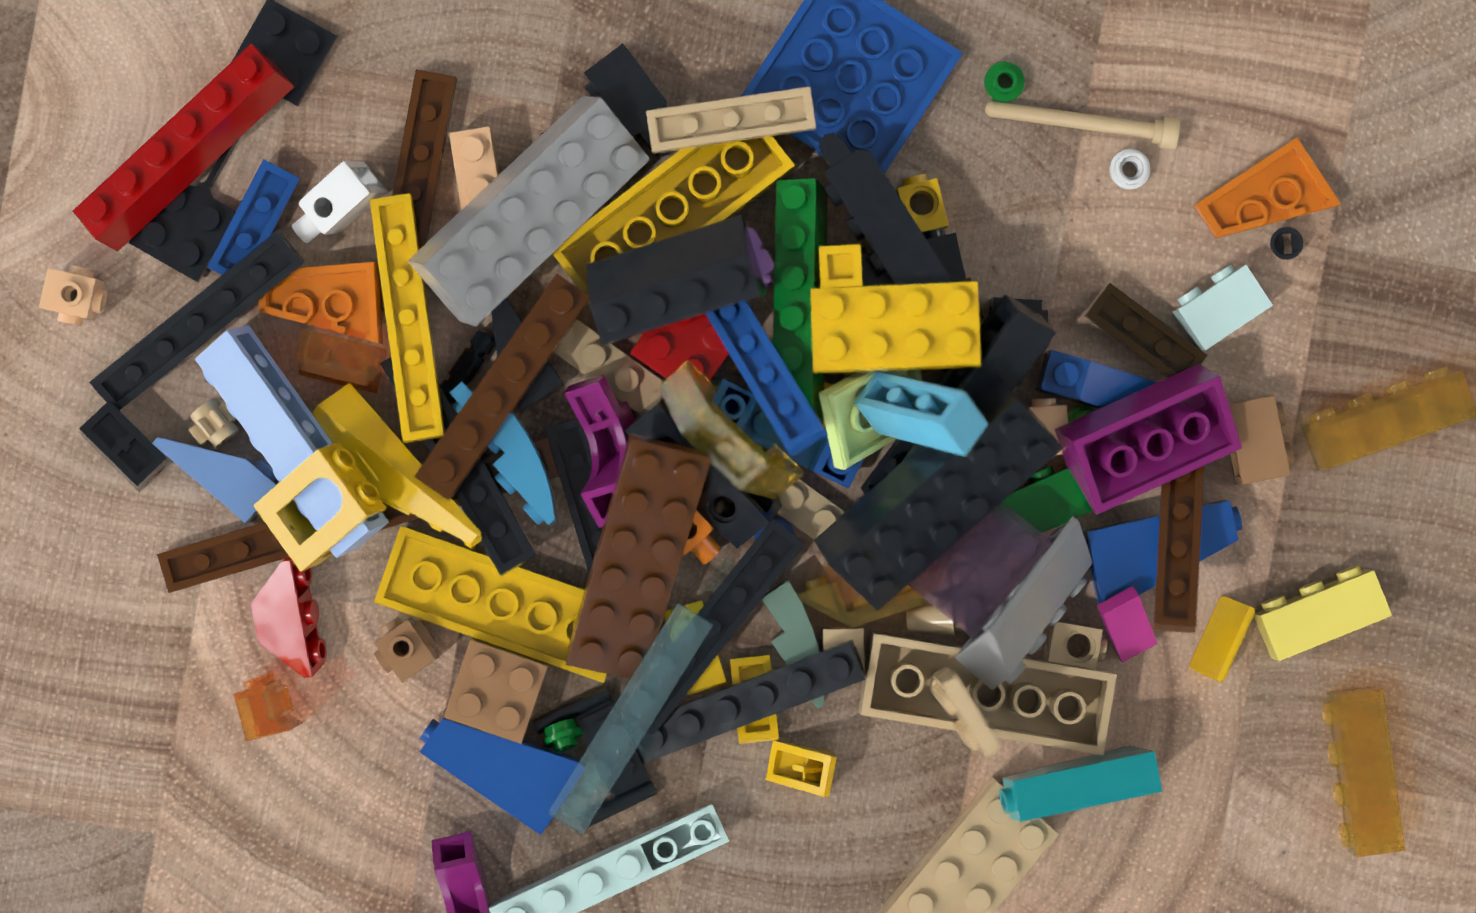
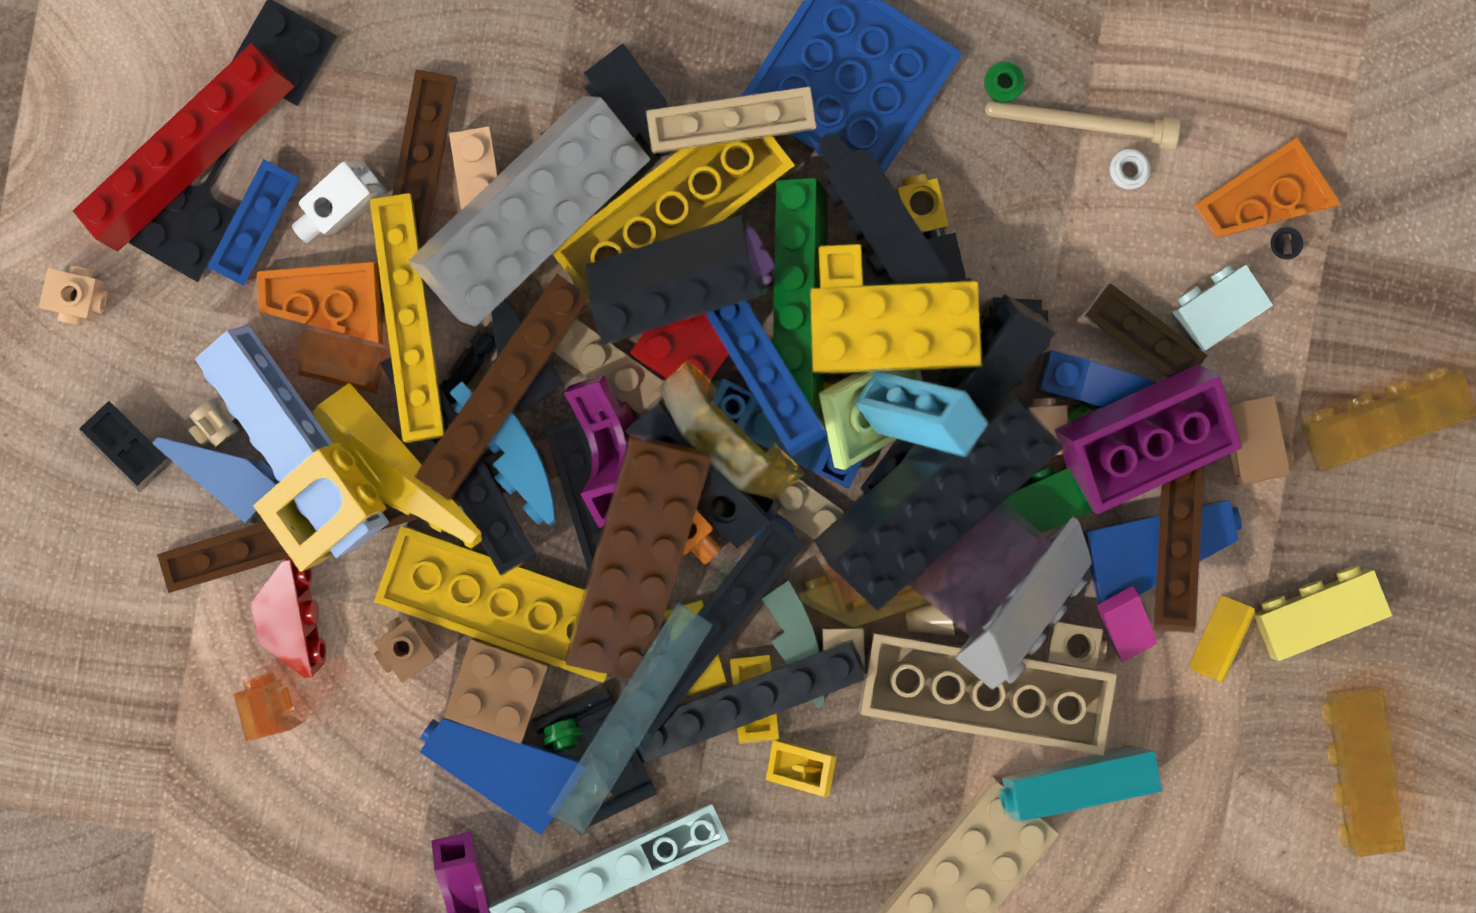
black plate [89,229,305,411] -> none
tan plate [931,667,1001,758] -> none

